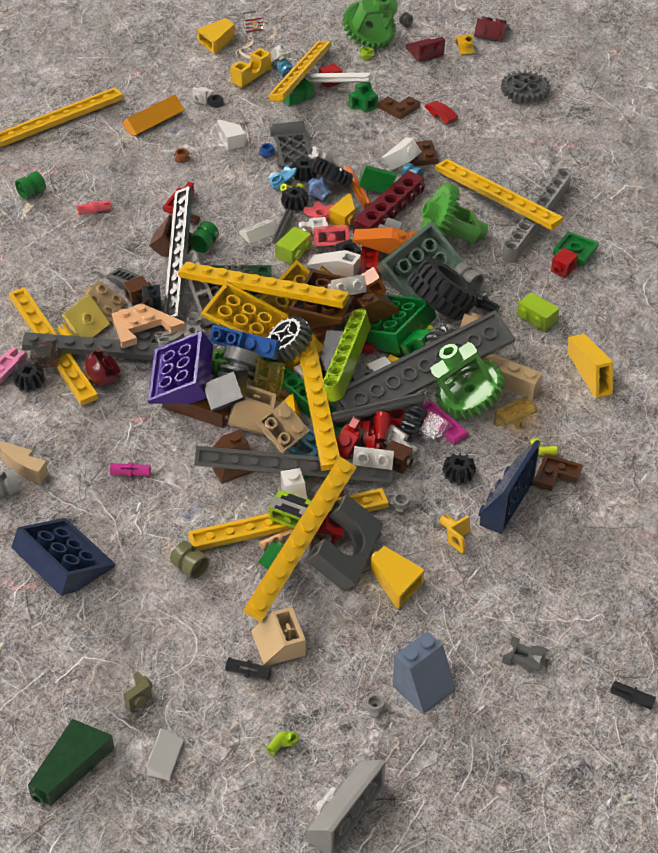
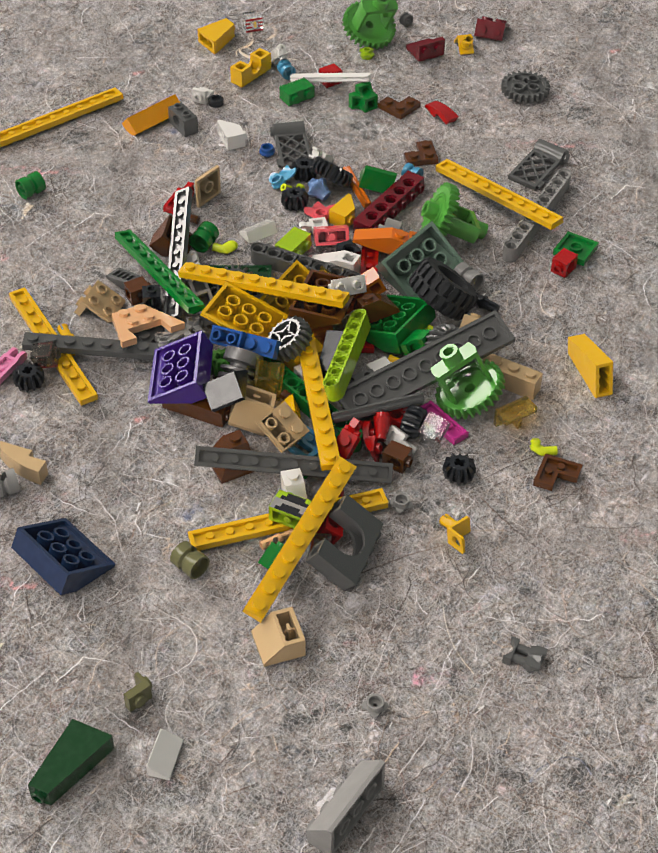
light yellow plate [62,294,110,338] -> none
coral pin [76,200,111,215] -> none
dark red cylinder [84,349,121,386] -> none
dark pink pin [110,462,151,478] -> none
dark orange plate [174,148,190,163] -> none
black pin [225,657,272,681] -> none
lime arm [265,731,299,756] -> none
yellow plate [268,41,332,103] -> none
dark grey axle [272,209,293,244] -> none
white hinge [353,446,394,470] -> none
yellow slope [370,546,425,609] -> none
white slope [382,137,422,170] -> none
sand blue slope [393,631,455,714] -> none
dark blue slope [478,440,540,534] -> none
lime brick [517,292,560,332] -> none
black axle [610,681,656,710] -> none
none -> green plate [115,229,205,314]
none -> dark grey brick [168,102,198,137]
none -> tan slope [195,165,221,208]
none -> neon yellow arm [212,240,238,254]
none -> dark grey beam [250,242,359,277]
none -> dark grey piece [508,139,570,190]

